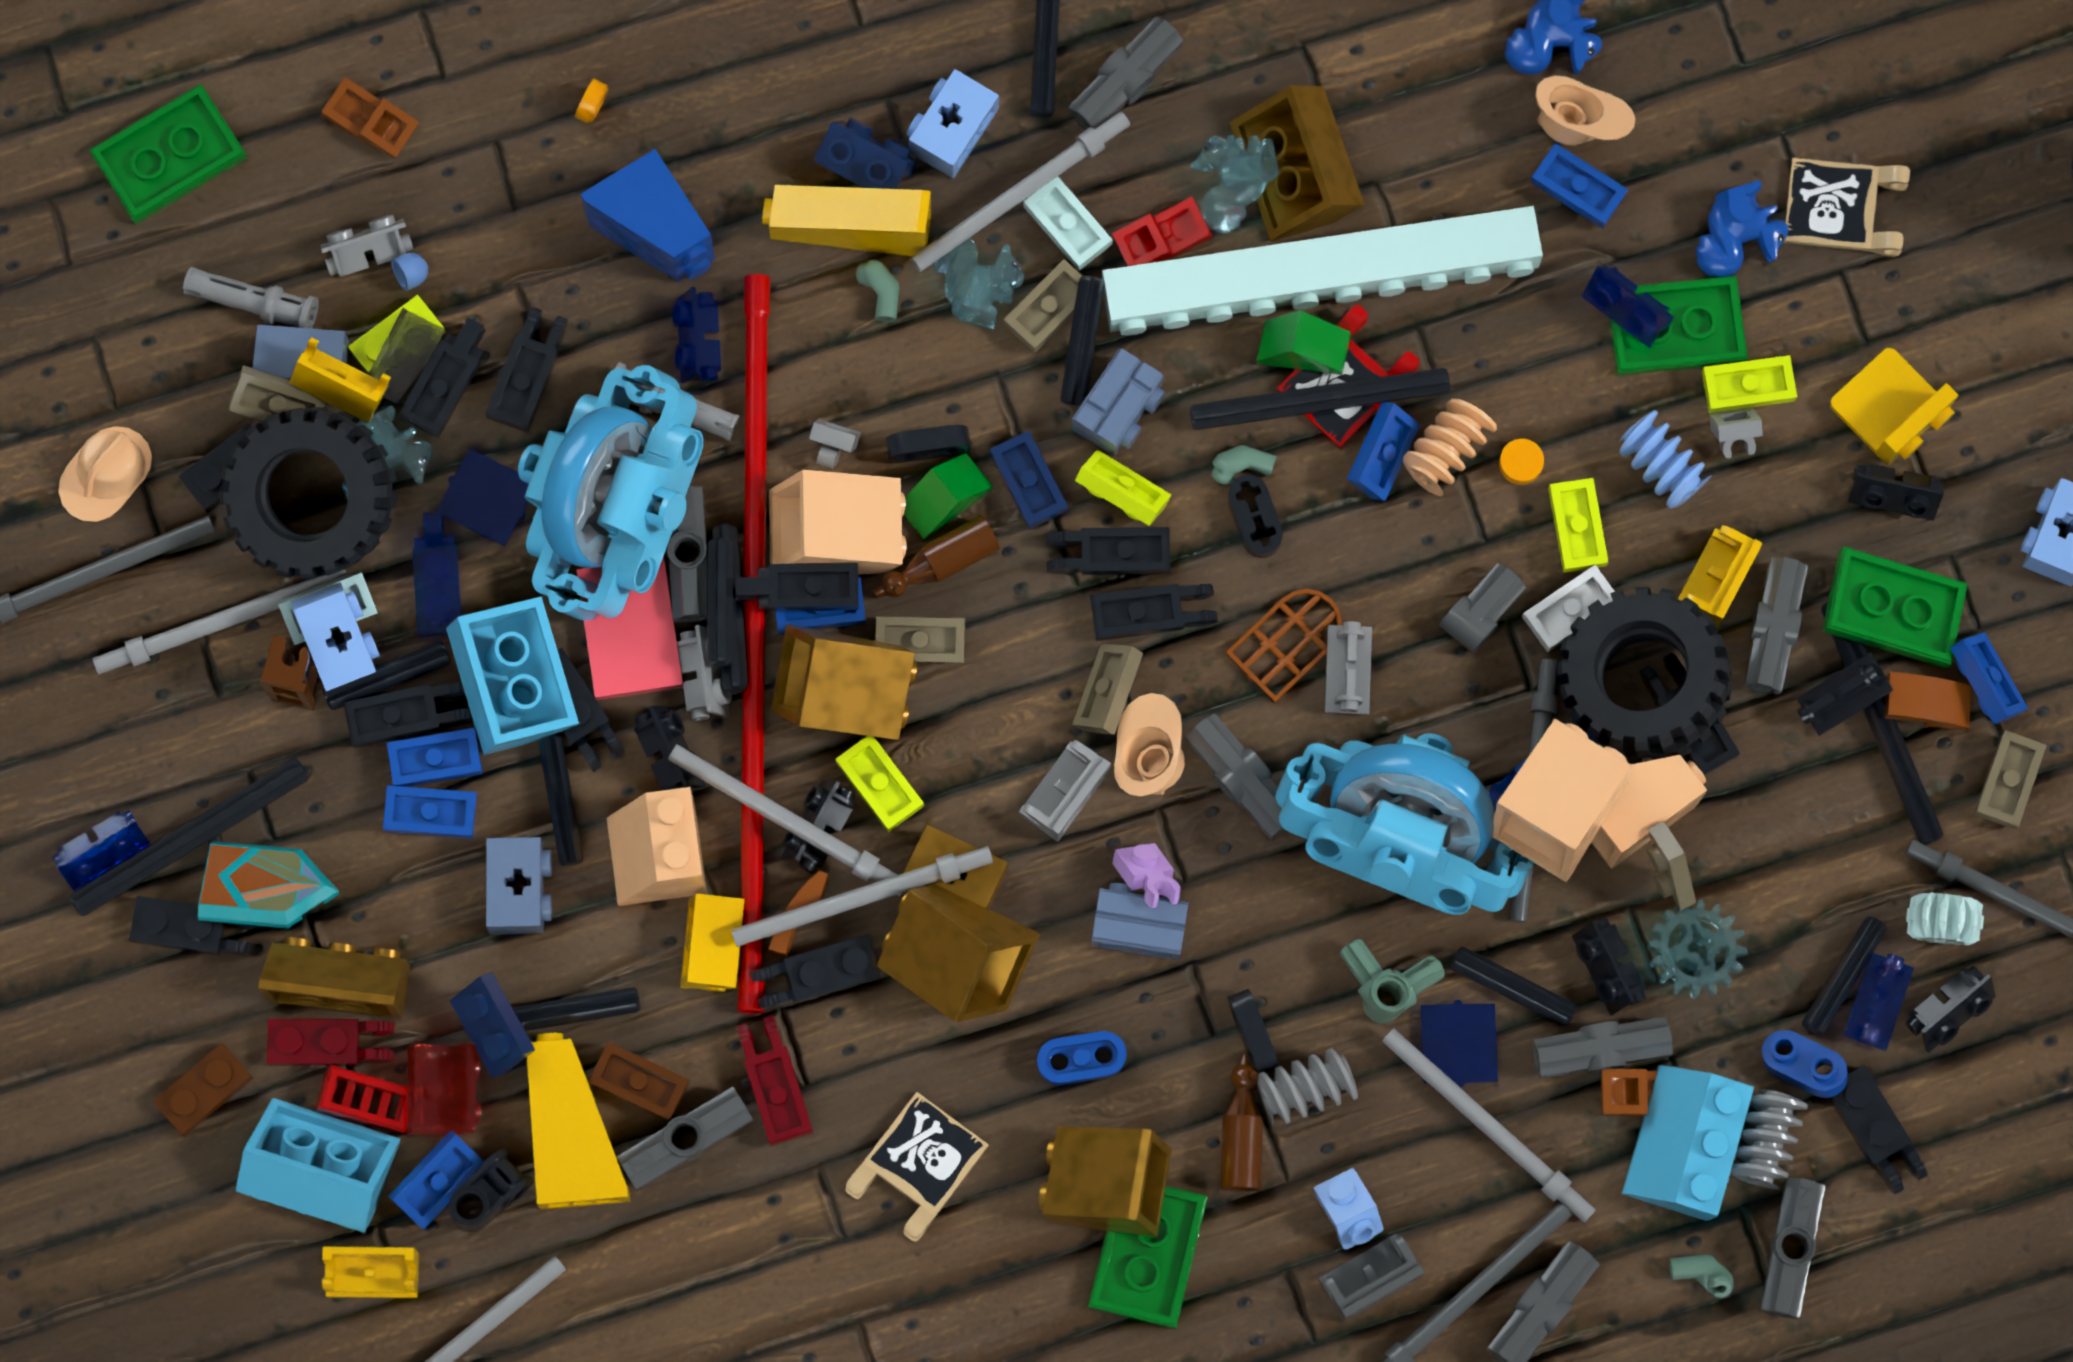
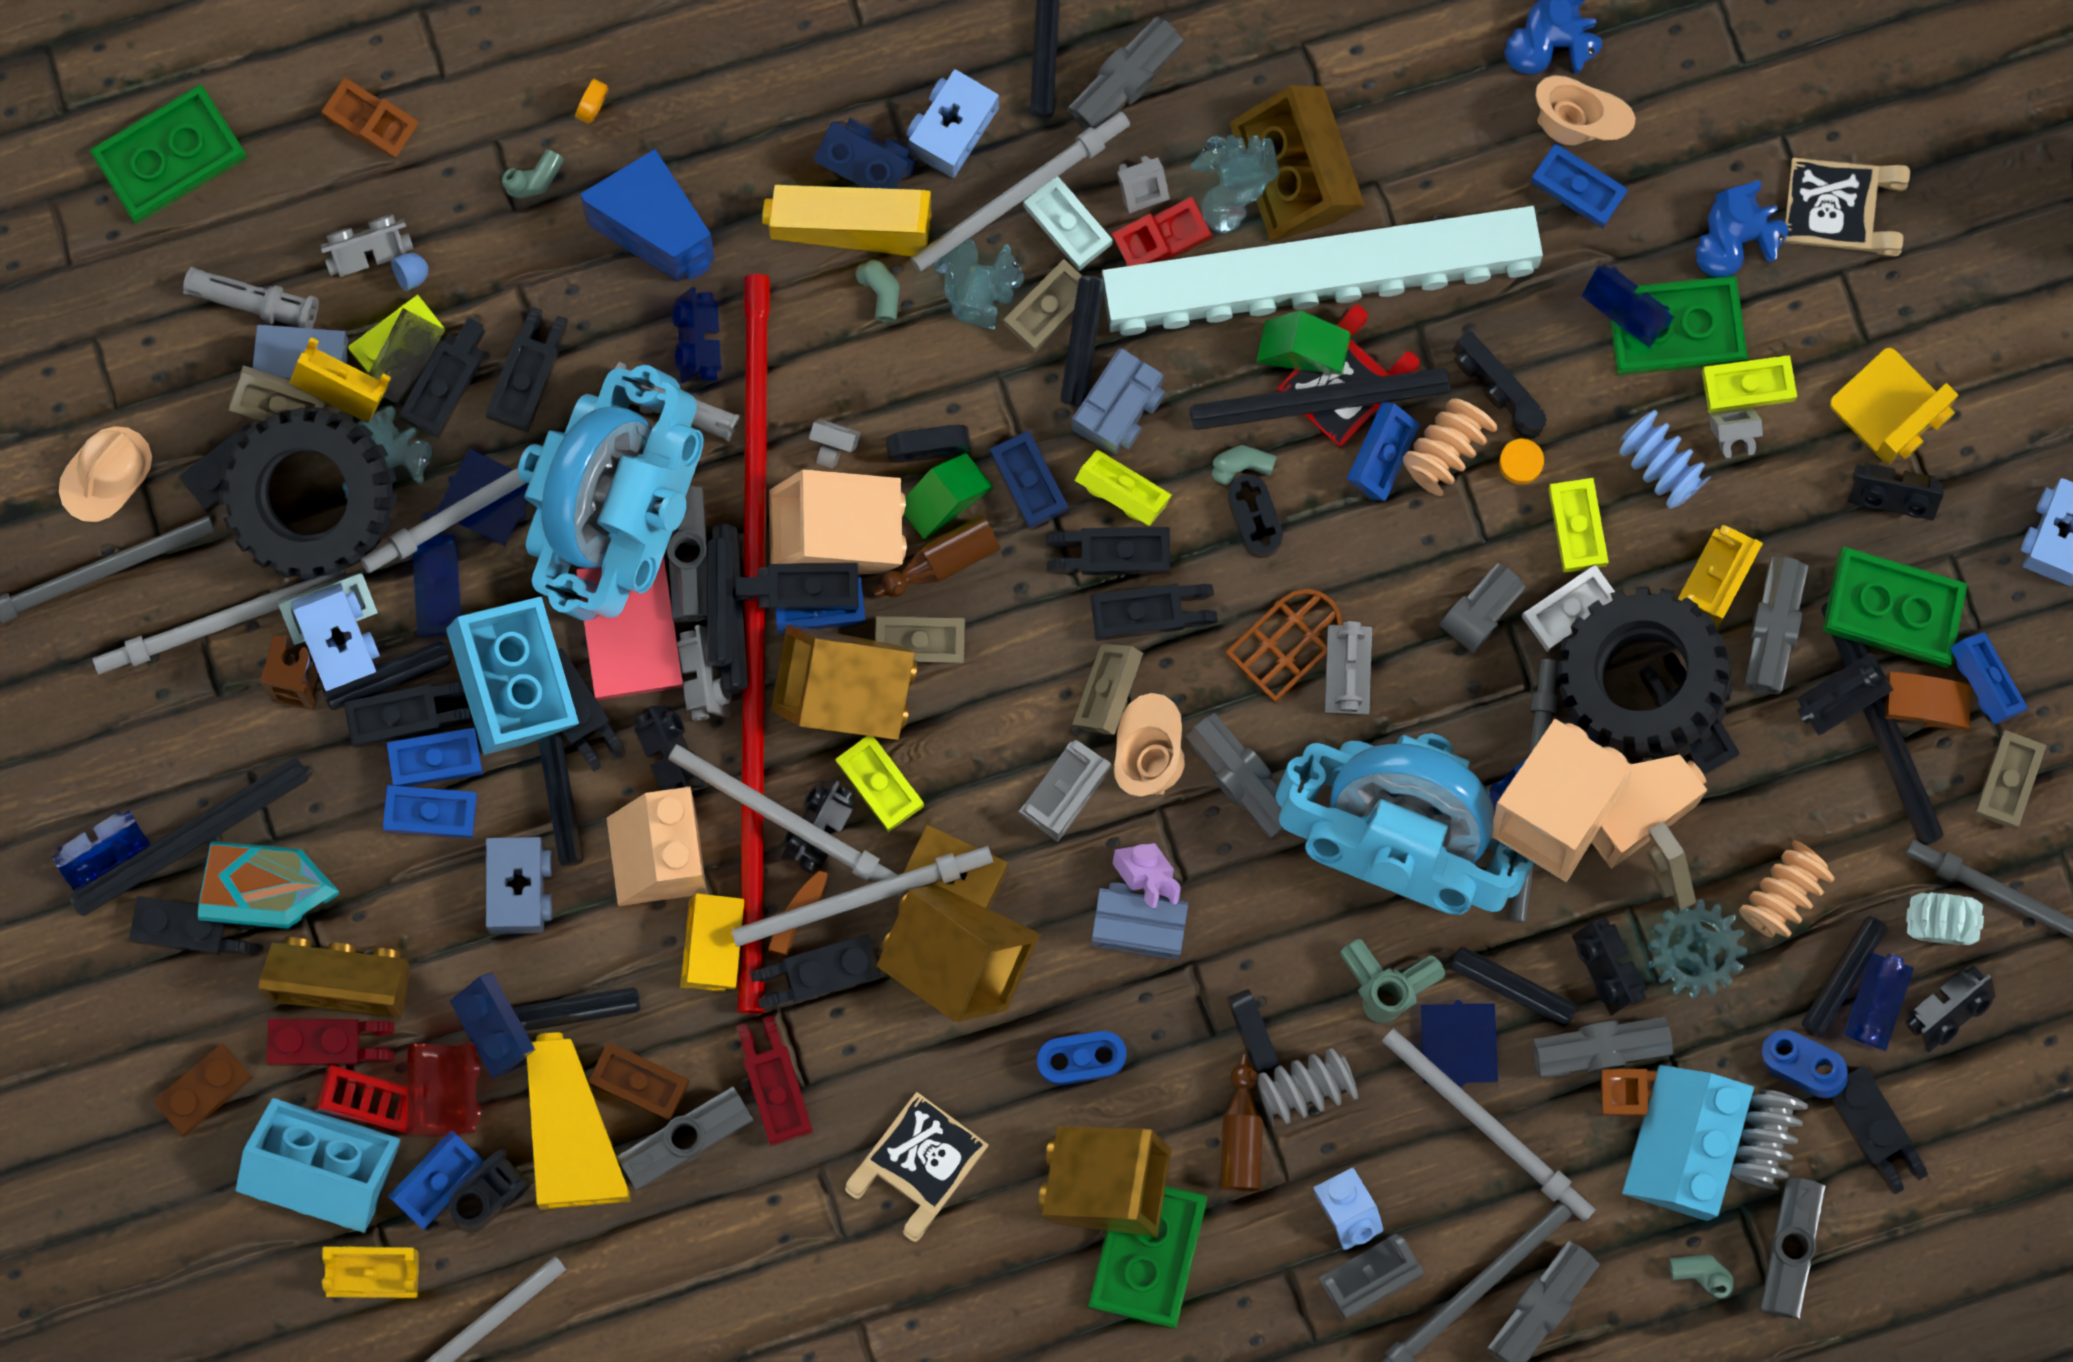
none -> light grey bar [360,468,526,573]
none -> sand green arm [502,149,564,198]
none -> light grey tile [1117,156,1170,213]
none -> black hinge [1453,331,1547,440]
none -> light nougat piece [1739,840,1835,938]

